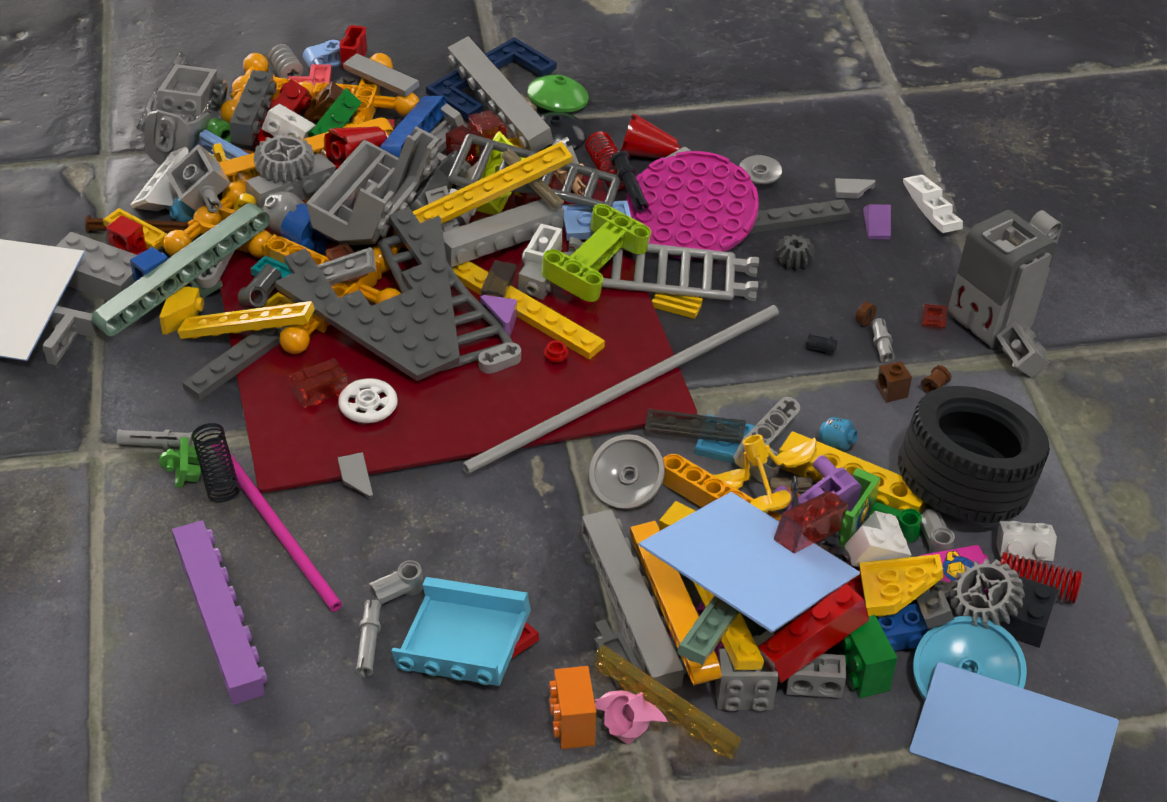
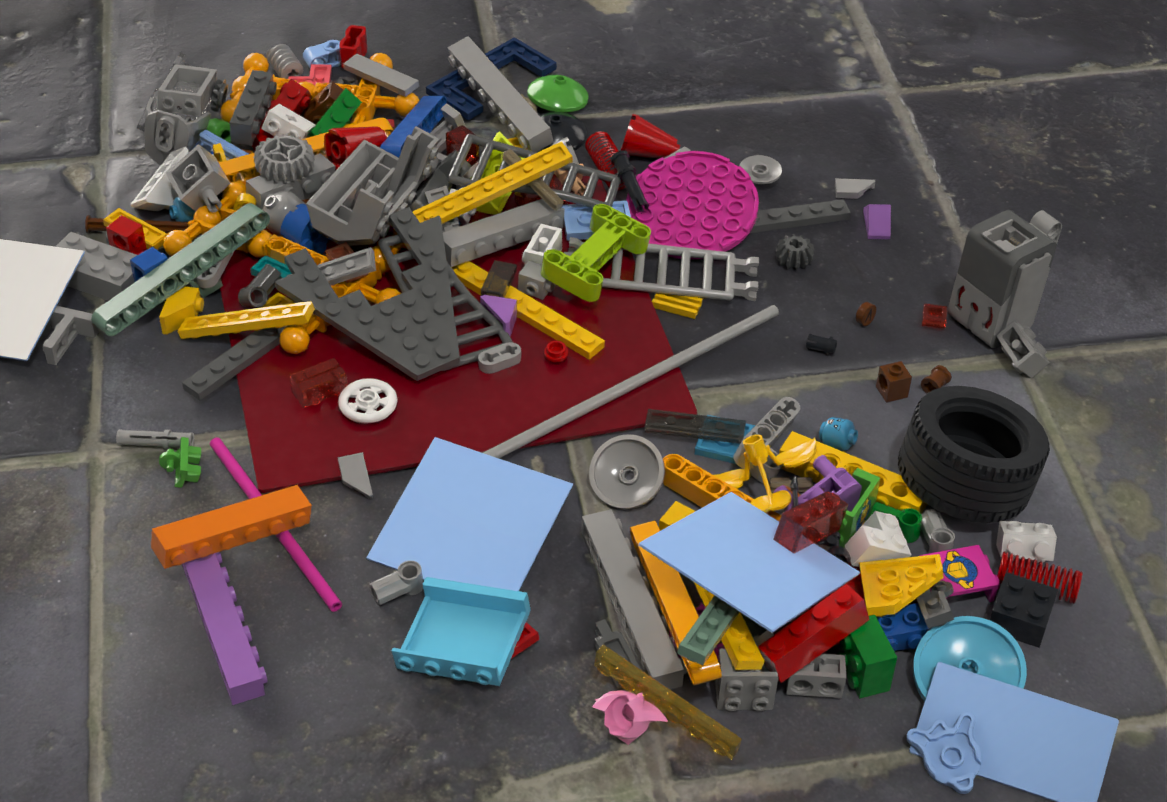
black piece [192,423,241,502] -> none
light grey pin [355,600,382,677] -> none
clear red brick [467,110,508,148] -> none
orange brick [549,666,596,749] -> none
light grey pin [871,318,895,363] -> none
white slope [903,175,963,233] -> none
light grey gear [949,558,1025,629] -> none
none -> orange brick [151,485,312,569]
none -> light blue piece [366,437,573,591]
none -> light blue tile [906,712,982,794]

